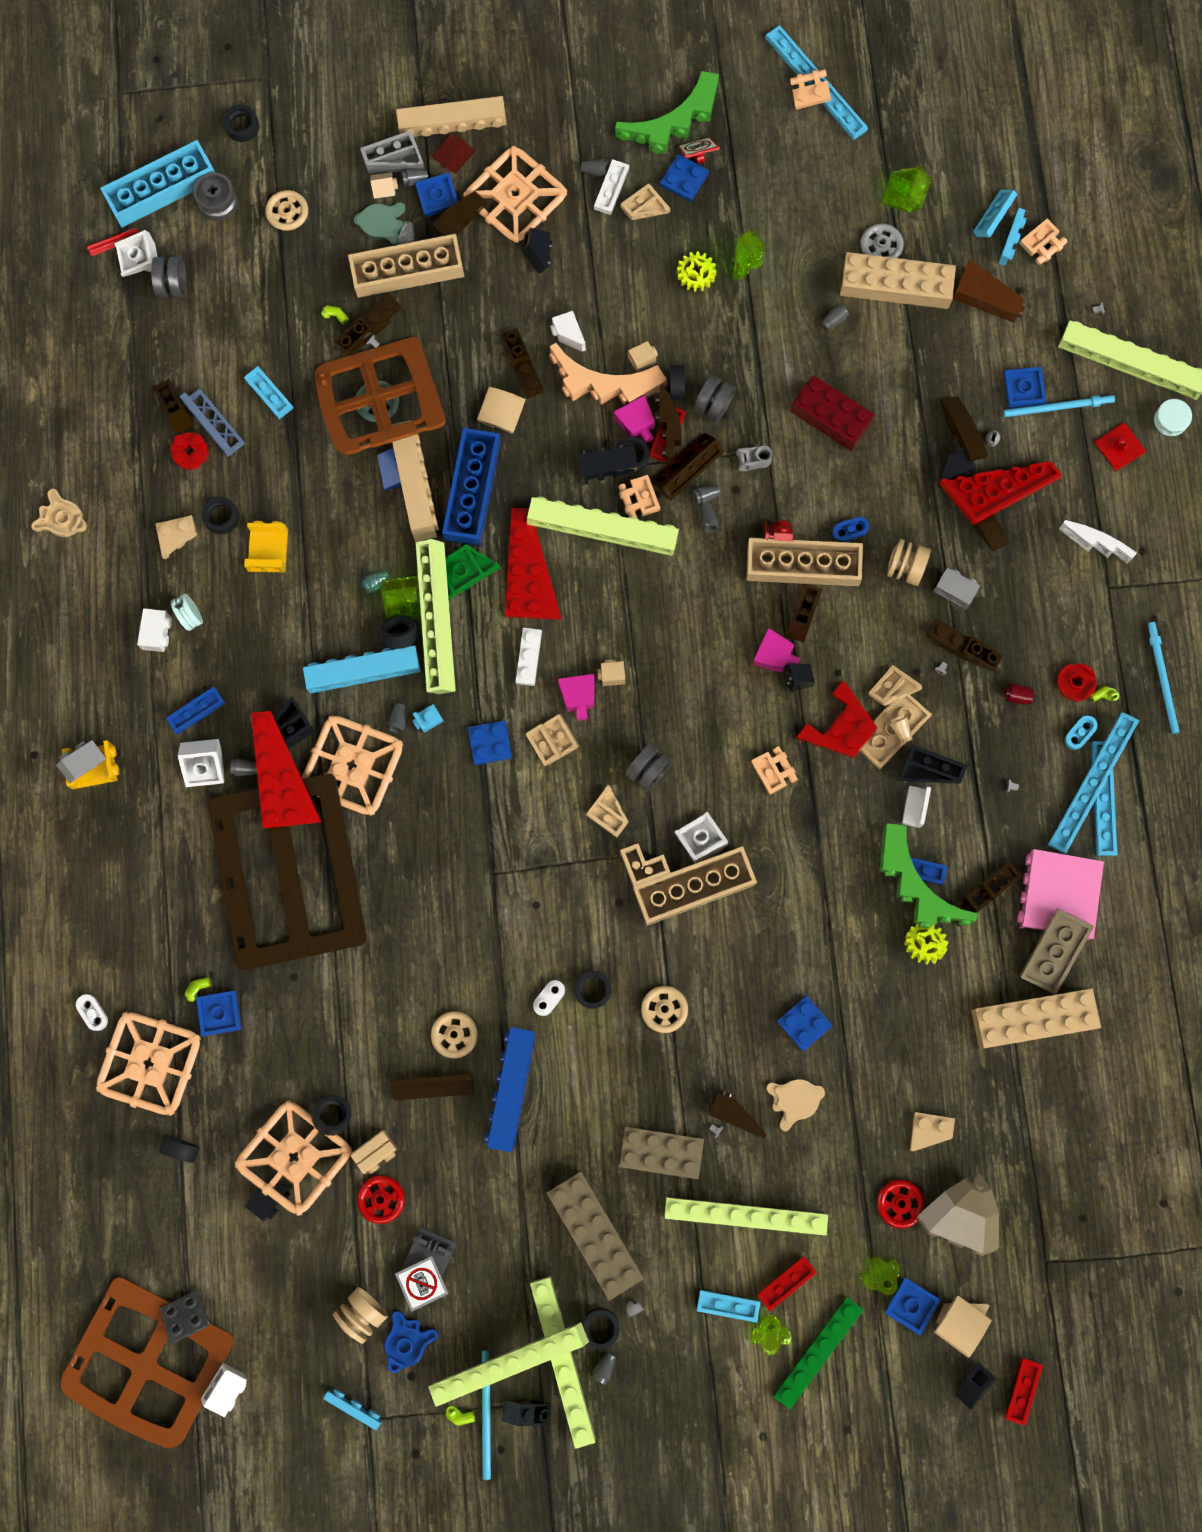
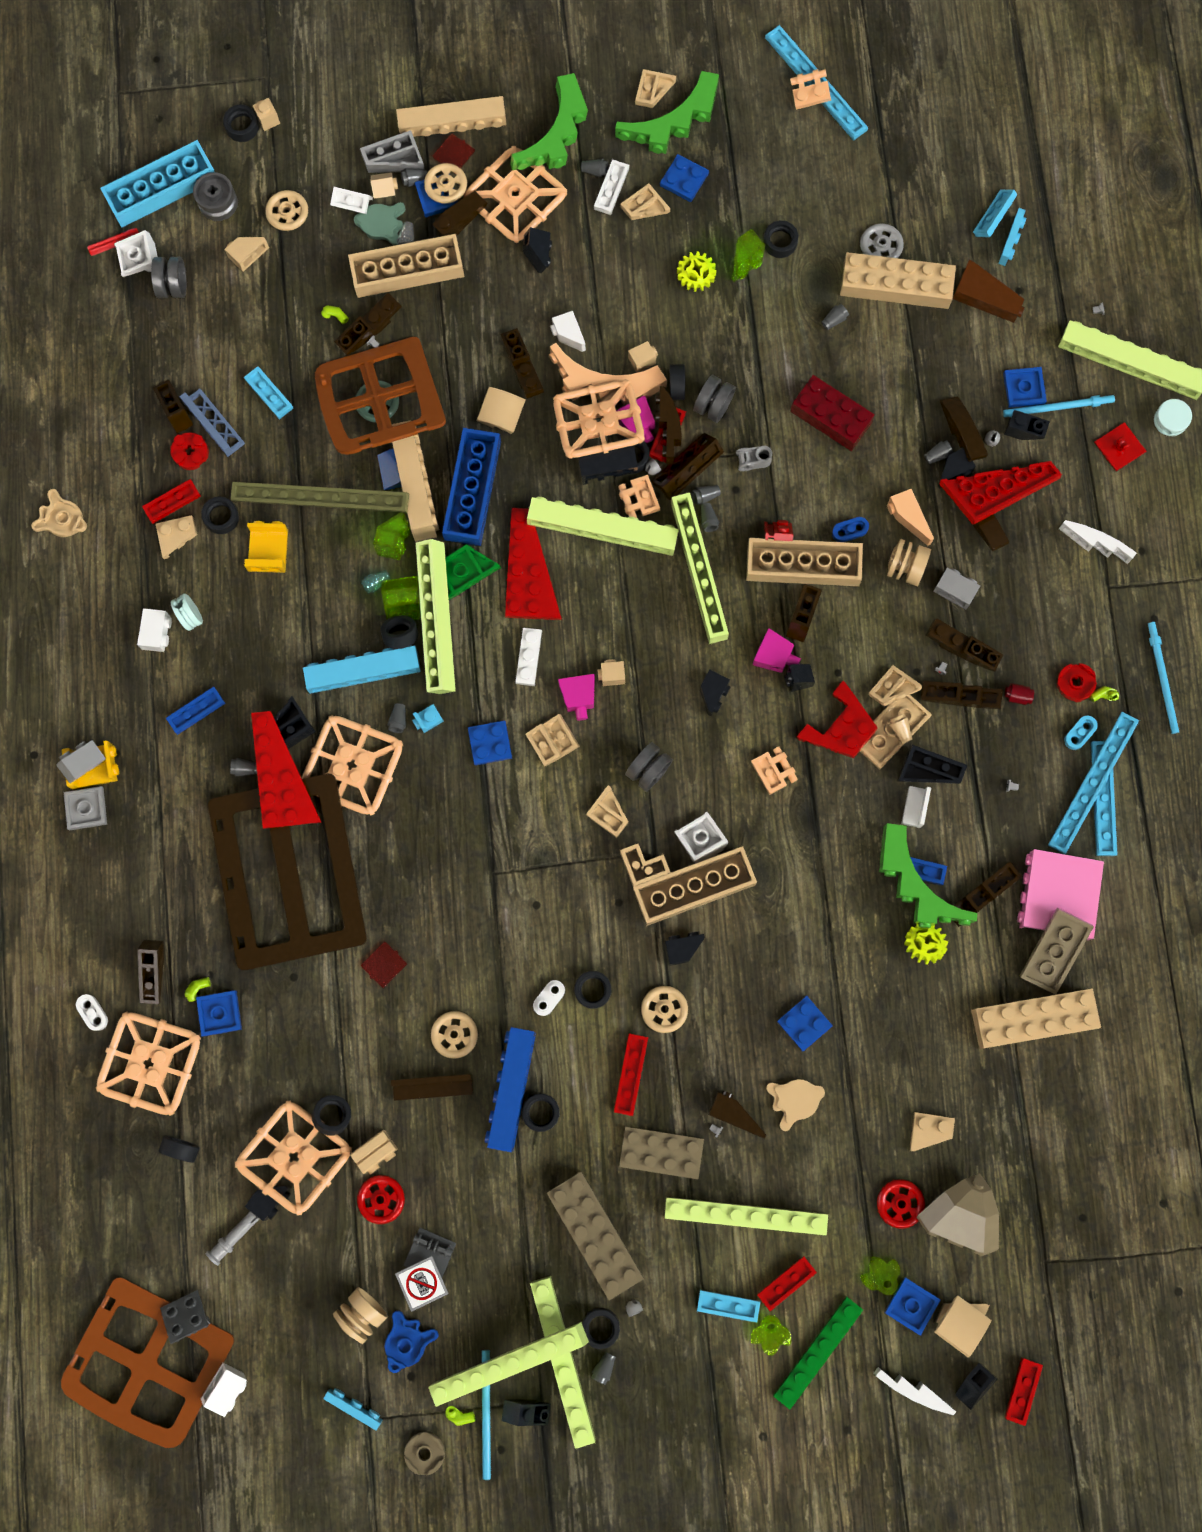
white slope [178,739,224,787] -> none
piece [676,137,720,163] -> none
clear neon green slope [881,166,932,212] -> none
light nougat plate [1019,219,1067,265] -> none
none -> light grey tile [64,786,107,830]
none -> dark brown slope [138,940,164,1004]
none -> red plate [142,479,201,524]
none -> light grey pin [205,1211,260,1266]
none -> tan slope [225,237,269,272]
none -> olive plate [231,482,409,513]
none -> tan brick [253,98,280,131]
none -> white panel [330,187,373,214]
none -> clear red piece [361,942,407,988]
none -> clear neon green slope [373,513,410,560]
none -> dark tan tile [404,1431,445,1475]
none -> tan plate [424,163,467,204]
none -> bright green arch [510,73,588,171]
none -> black tyre [522,1094,560,1132]
none -> light nougat plate [553,379,645,459]
none -> red plate [614,1034,648,1116]
none -> tan wing [635,69,676,108]
none -> light grey hinge [645,458,661,475]
none -> black slope [665,932,705,966]
none -> yellowish green brick [671,493,729,644]
none -> black slope [700,669,731,716]
none -> black tyre [763,220,799,258]
none -> white slope [873,1367,956,1415]
none -> light nougat slope [887,489,934,546]
none -> dark brown slope [921,681,1003,710]
none -> dark grey cone [924,440,953,464]
none -> black slope [1004,410,1050,440]

